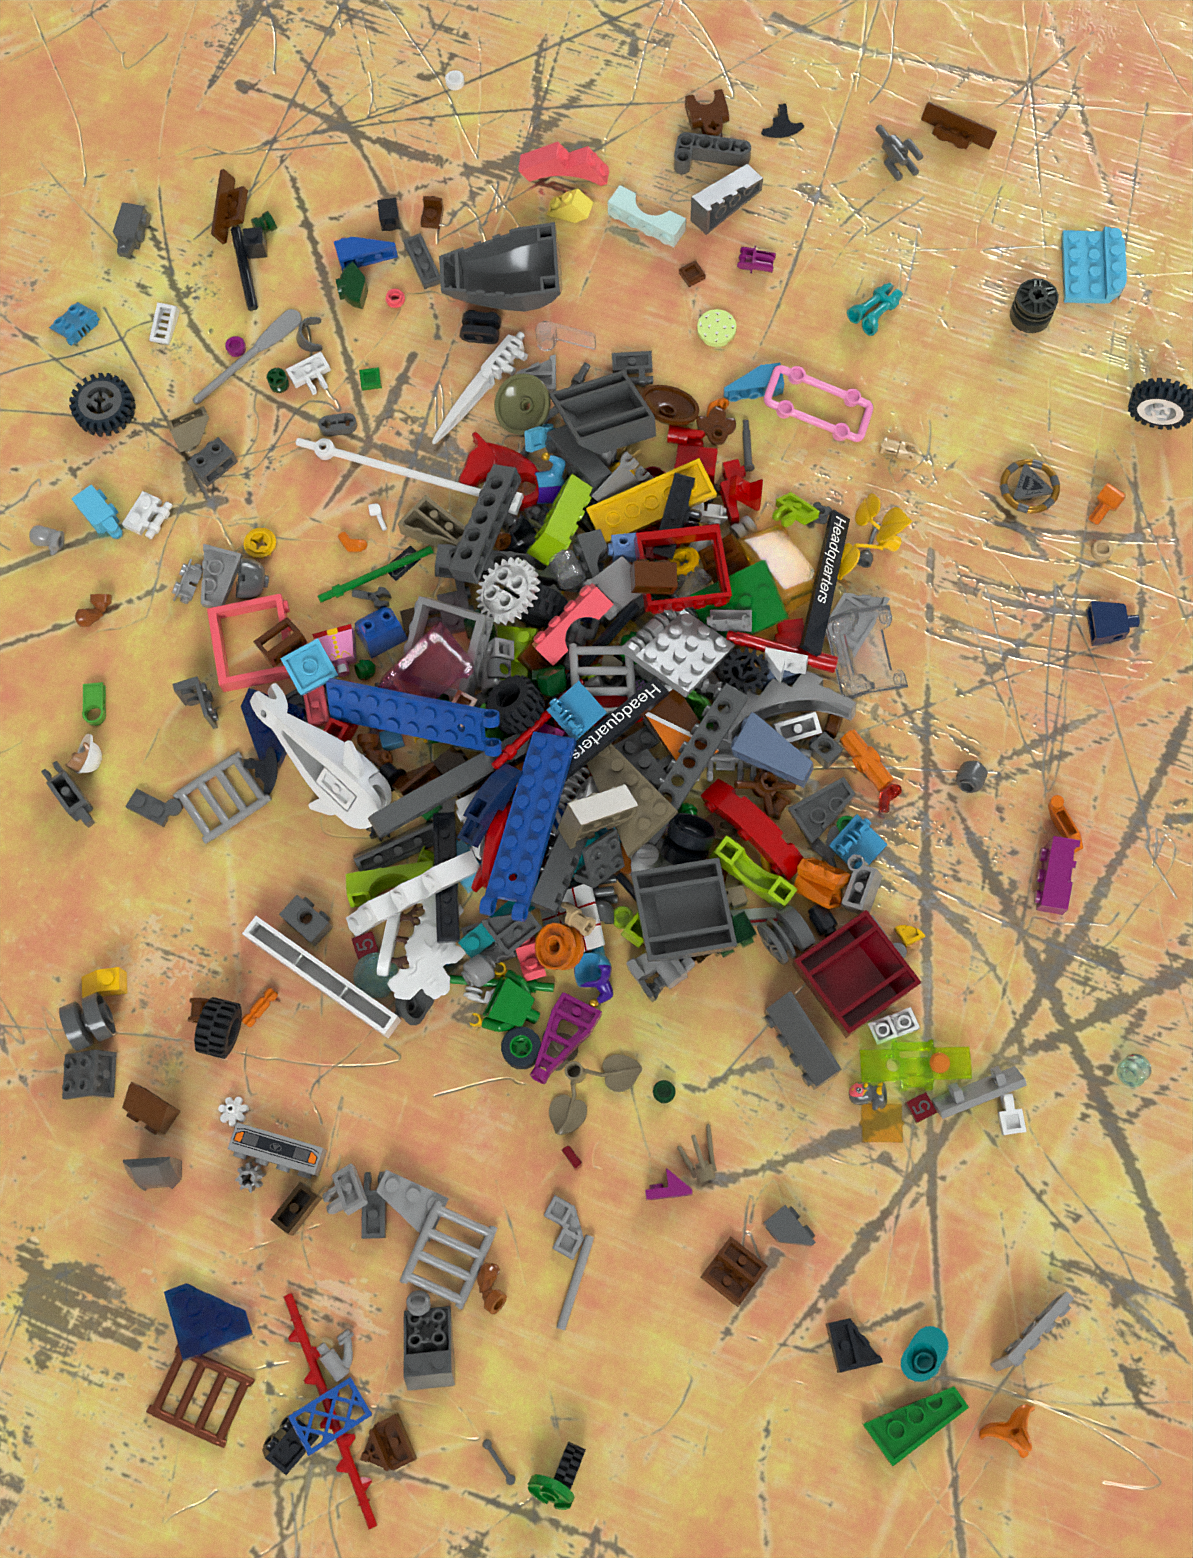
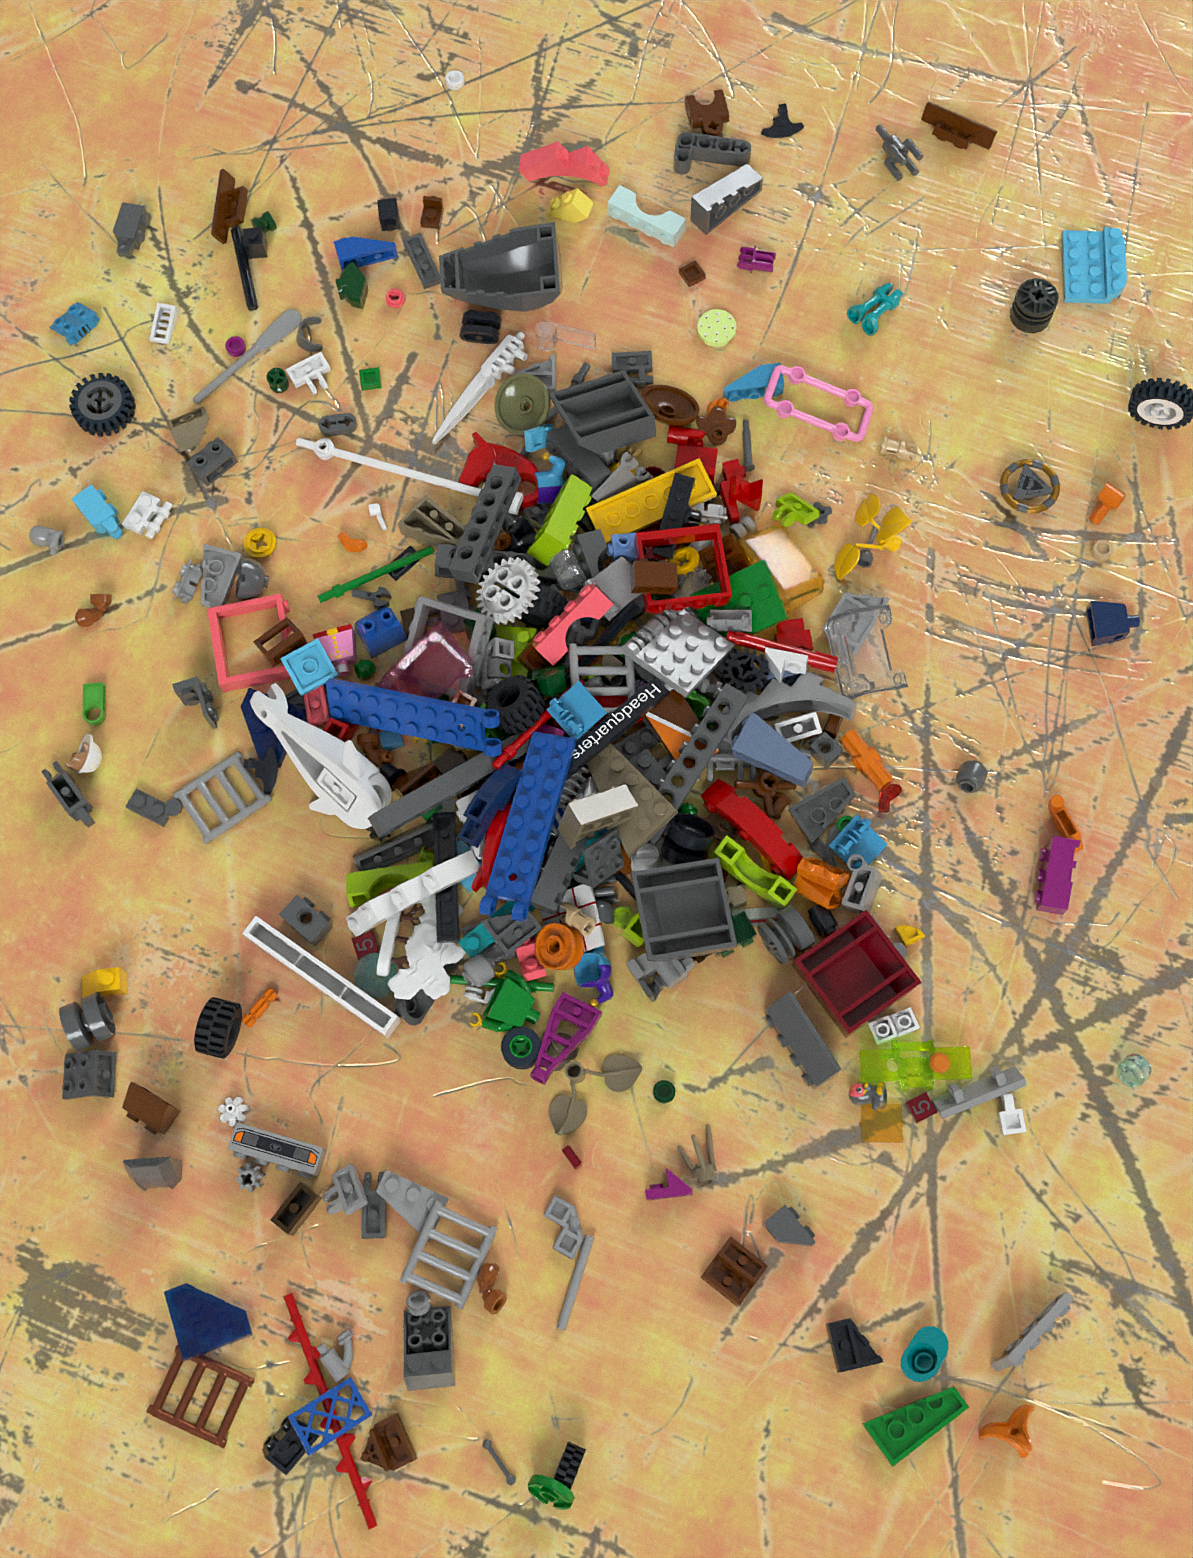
reddish brown bush [188,998,209,1023] -> none
black tile [800,510,850,657] -> none

